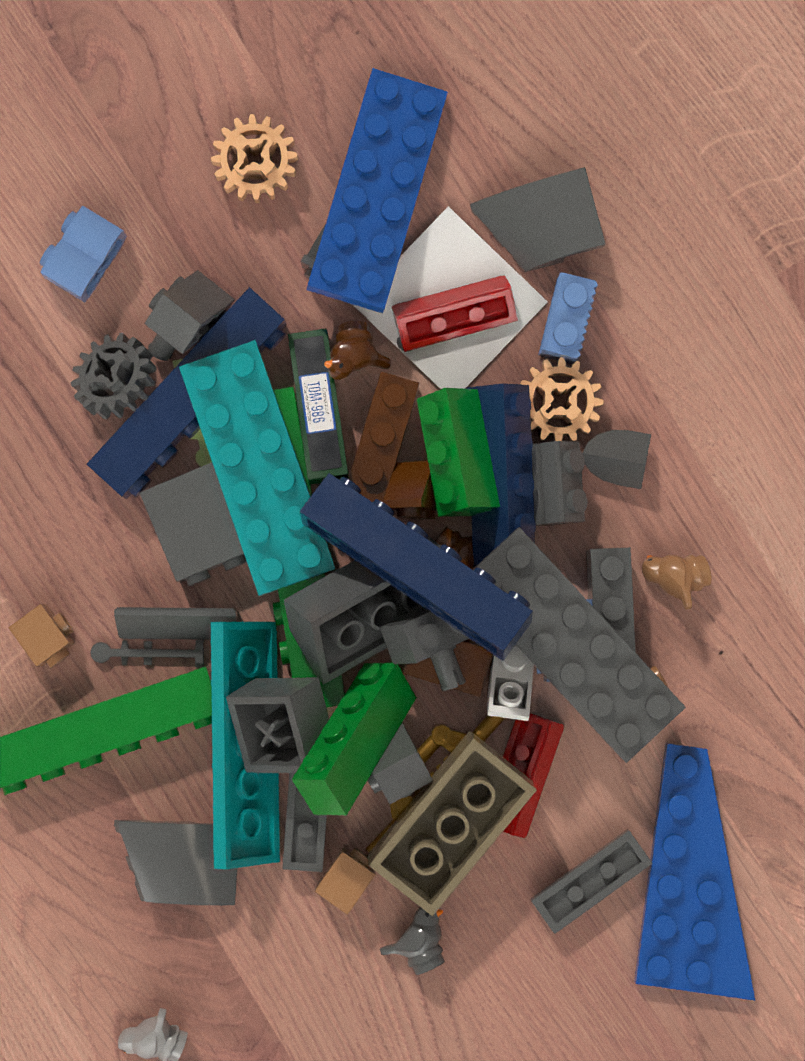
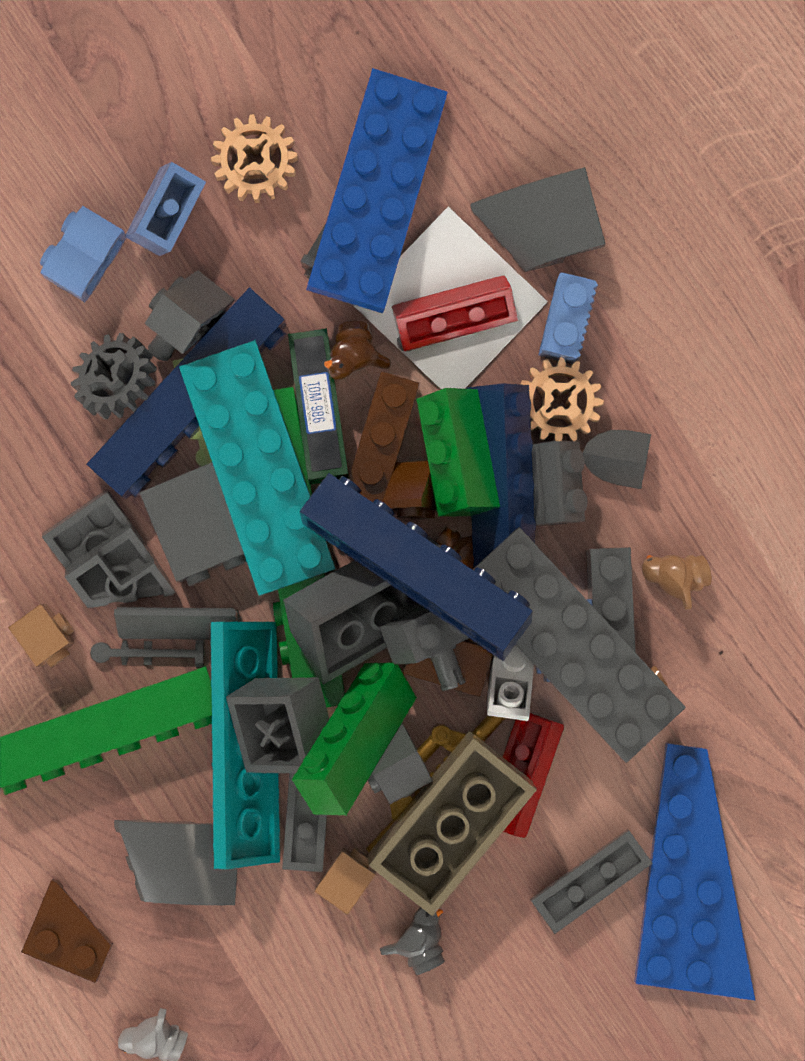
none -> reddish brown wing [21,878,113,983]
none -> dark grey slope [42,489,175,608]
none -> medium blue brick [125,162,206,256]

